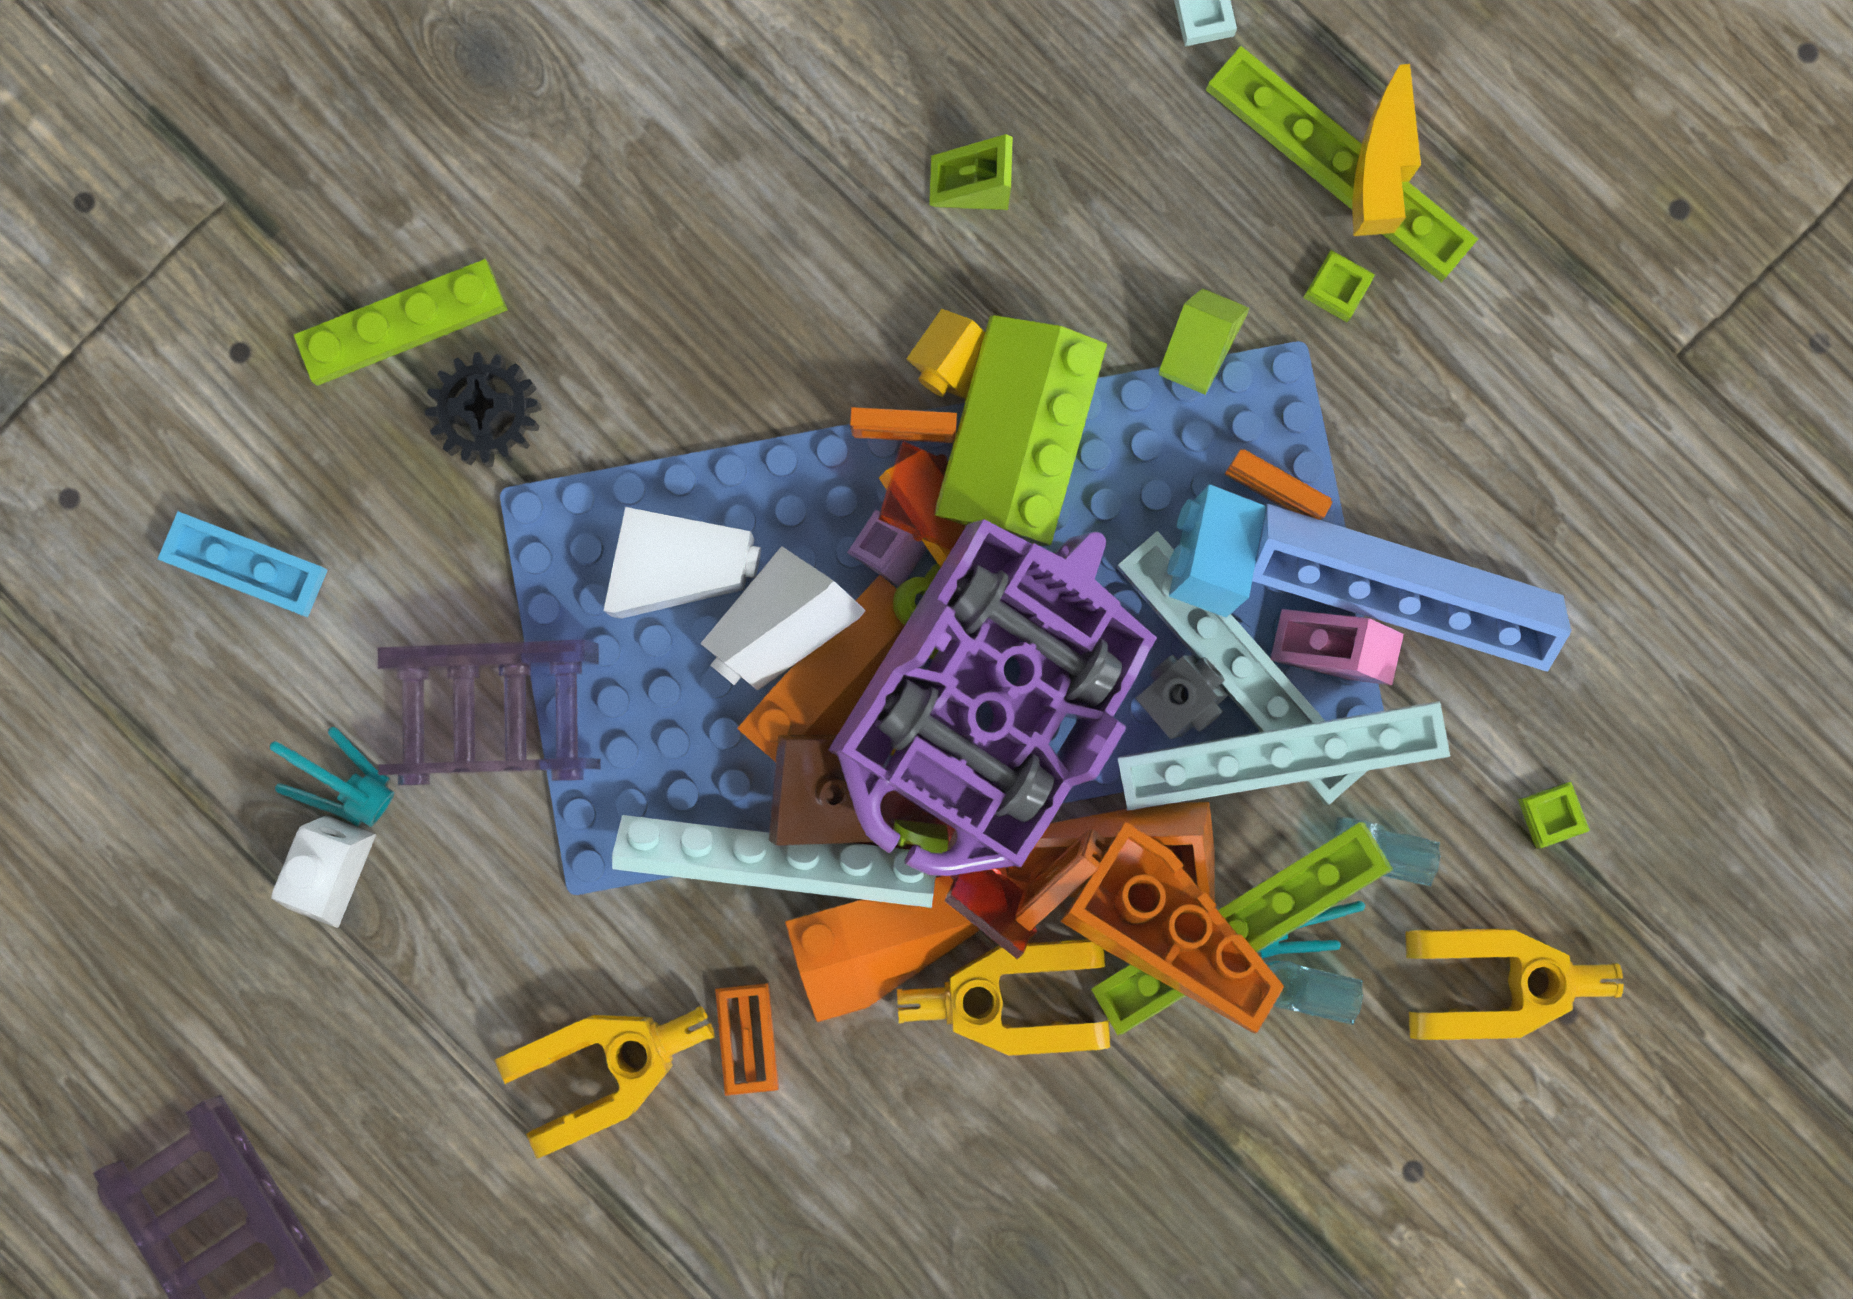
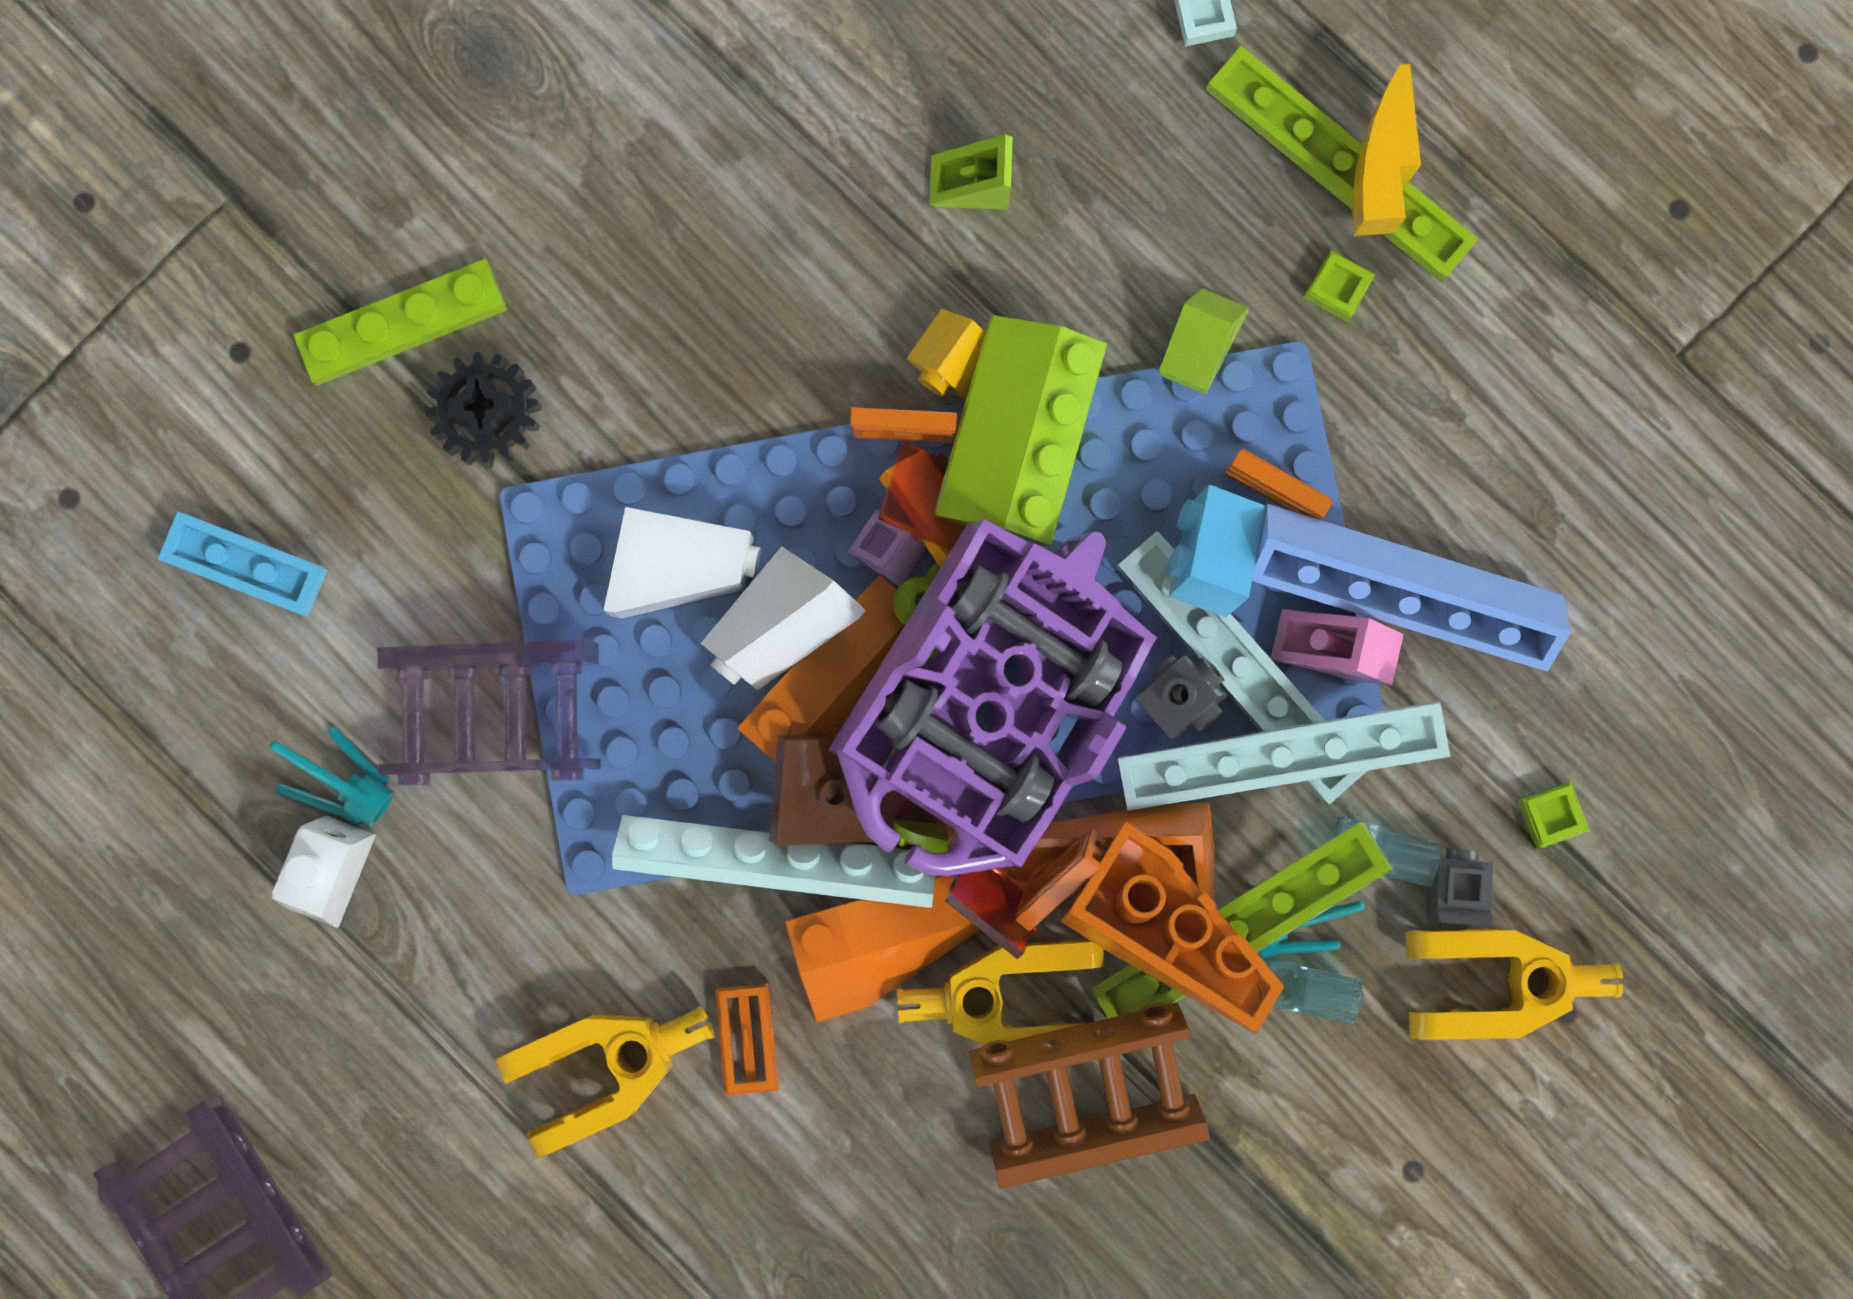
none -> dark orange fence [968,1002,1210,1189]
none -> dark grey window [1426,849,1494,927]

